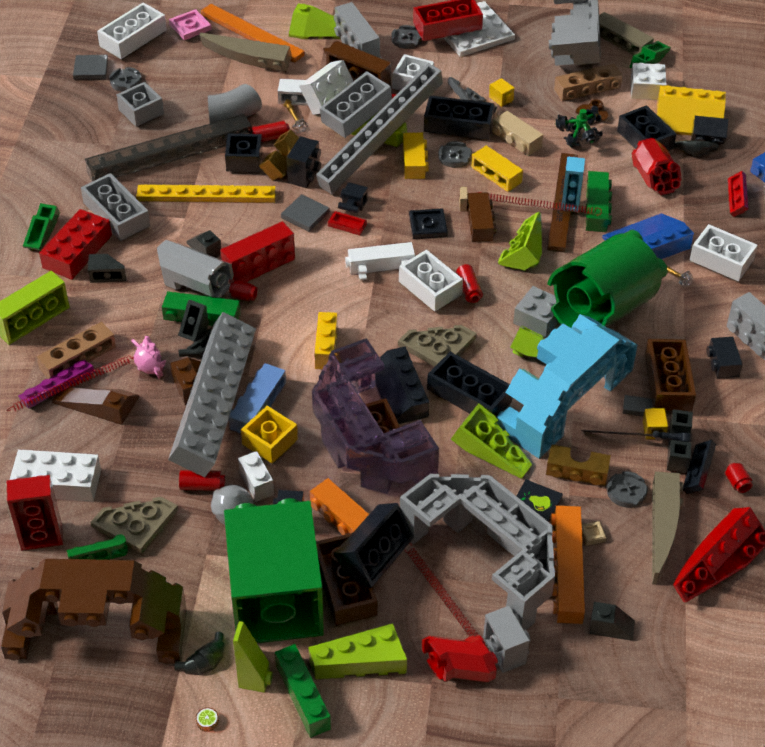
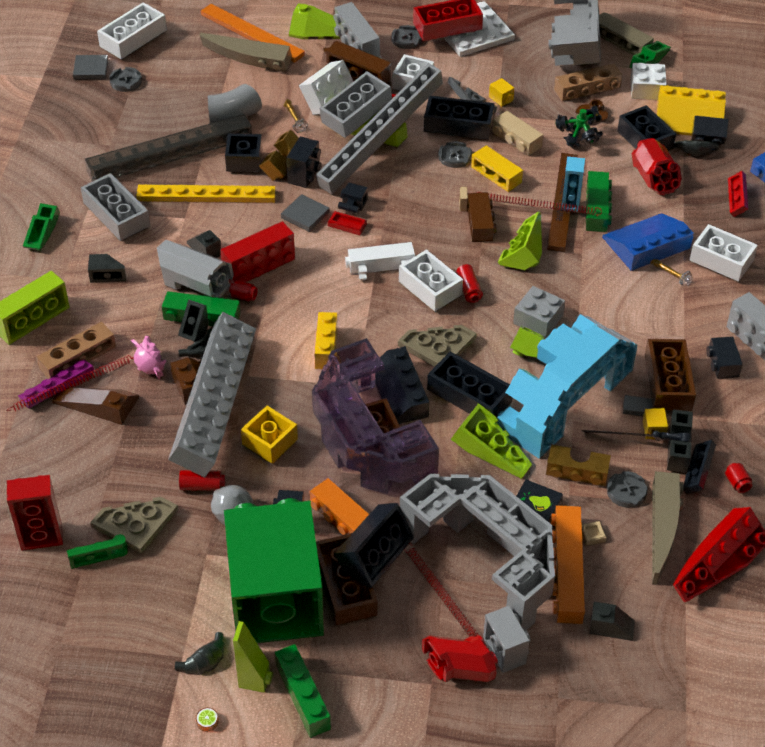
reddish brown brick [1,559,187,664] -> none
white brick [10,450,101,502] -> none
red brick [39,209,112,280] -> none
light grey brick [116,82,164,127] -> none
bright pink plate [169,9,211,40] -> none
medium blue brick [228,363,286,433] -> none
white brick [238,451,274,502] -> none
red brick [251,121,290,142] -> none
white brick [278,79,308,106] -> none
lime wedge [308,623,407,679] -> none
yellow brick [403,132,429,179] -> none
black tile [409,208,448,239] -> none
green brick [547,230,668,328] -> none

